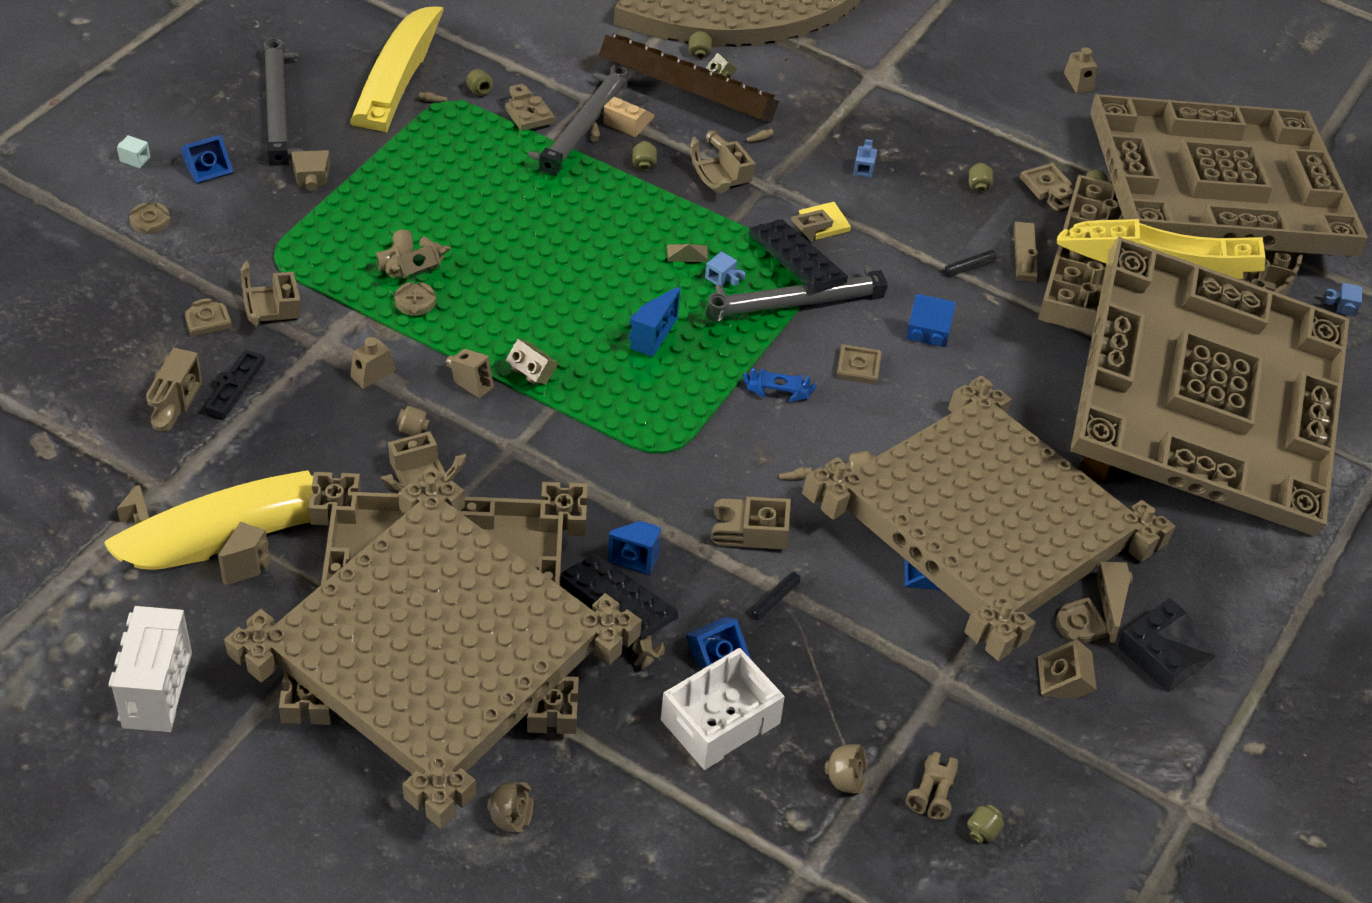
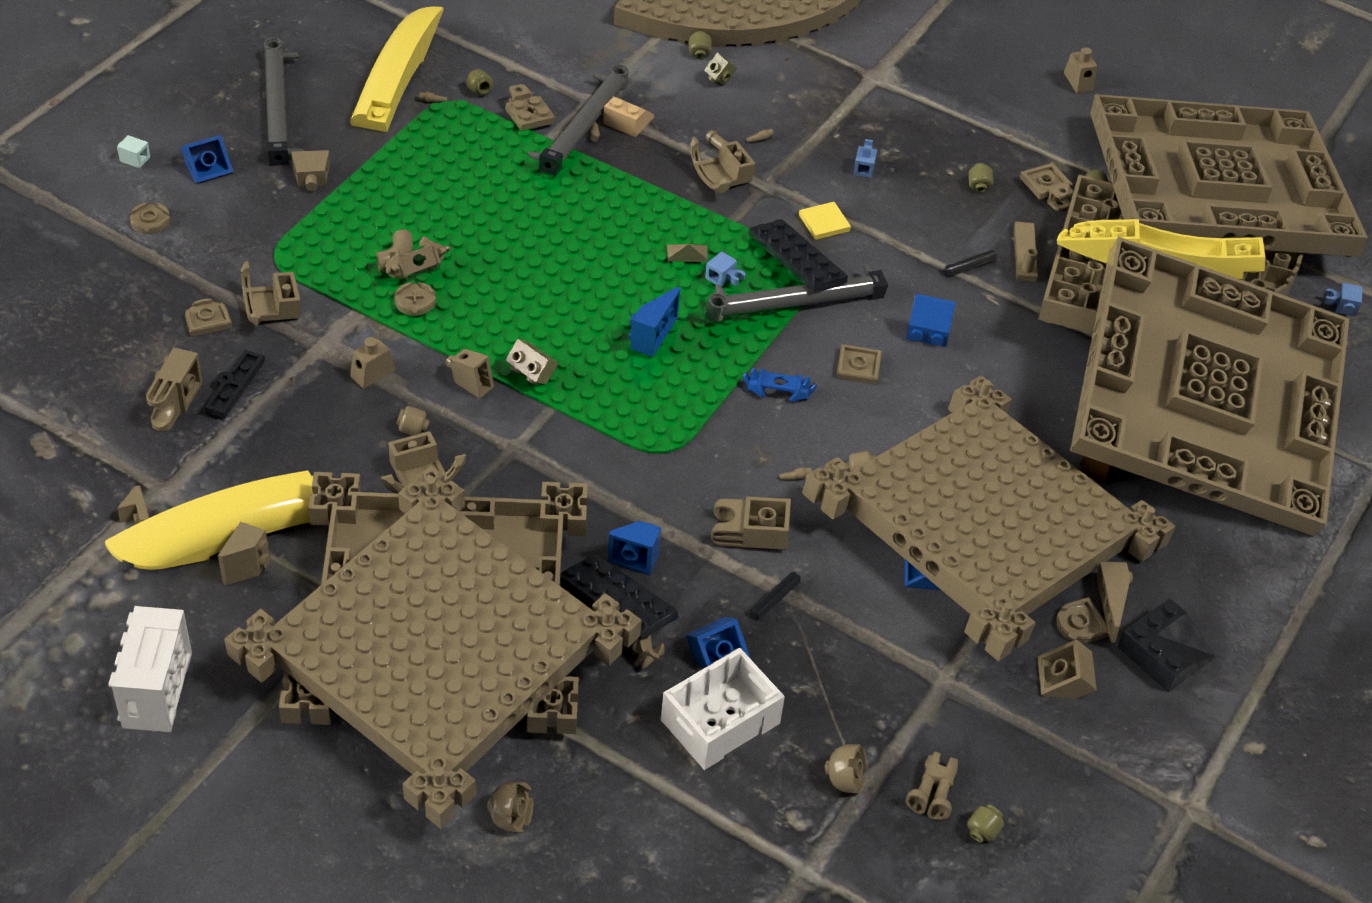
dark brown brick [598,33,779,122] -> none
olive head [632,141,657,171] -> none
dark tan slope [791,209,834,242] -> none

